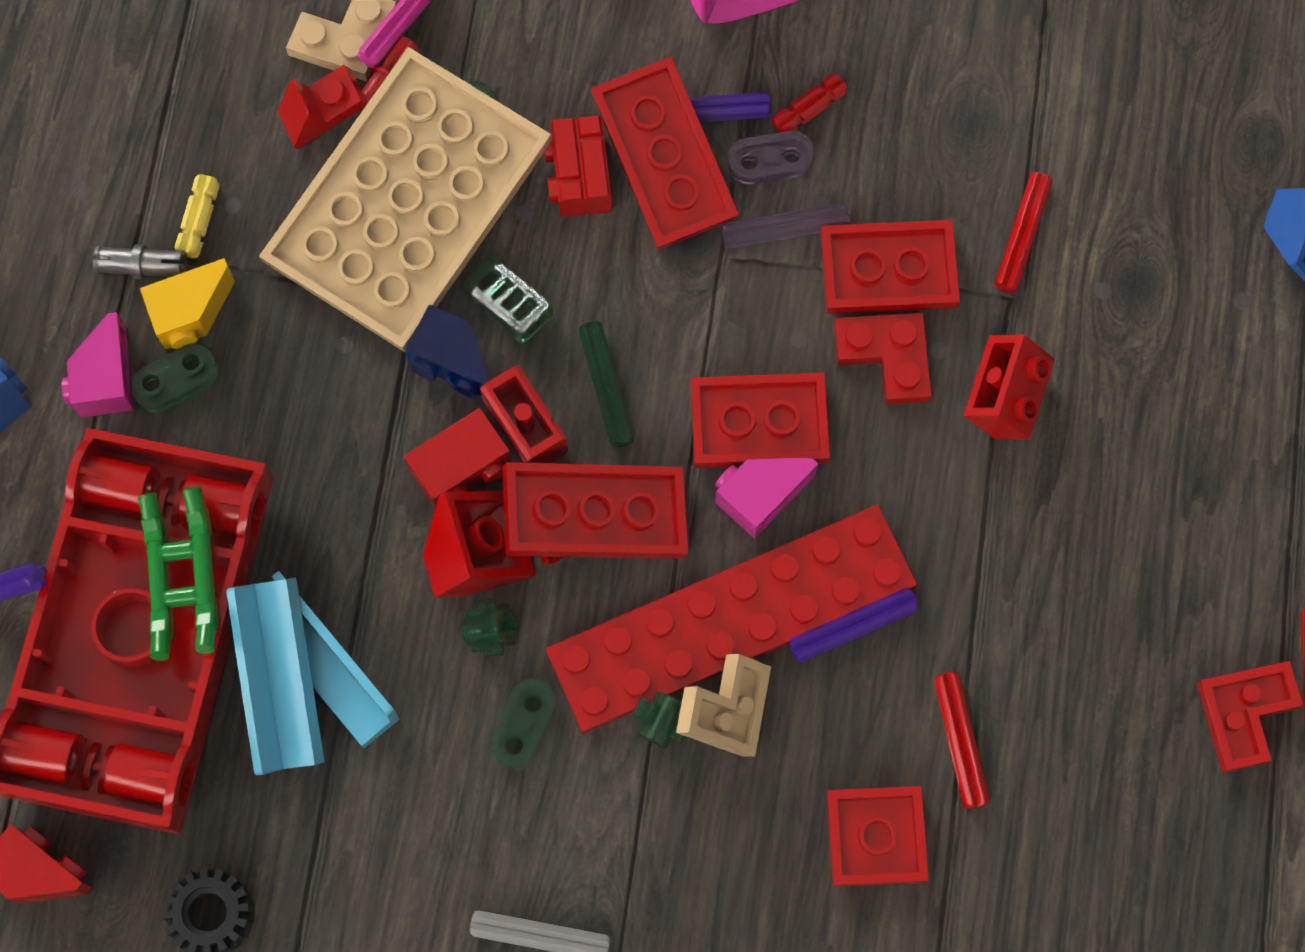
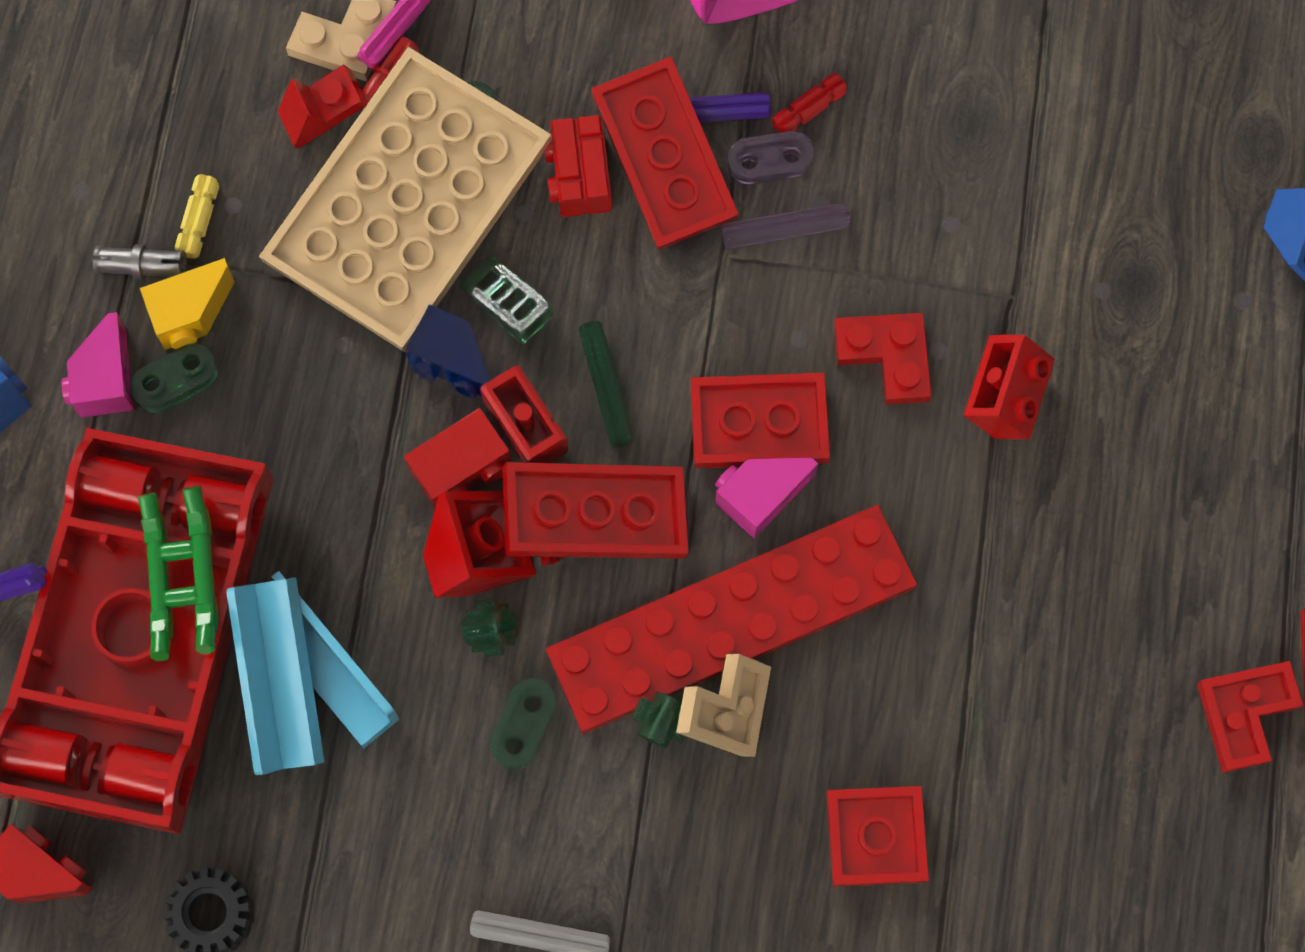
dark purple axle [789,588,919,663] -> none
red plate [820,220,960,314] -> none
red axle [934,672,989,809] -> none
red axle [994,172,1053,294] -> none

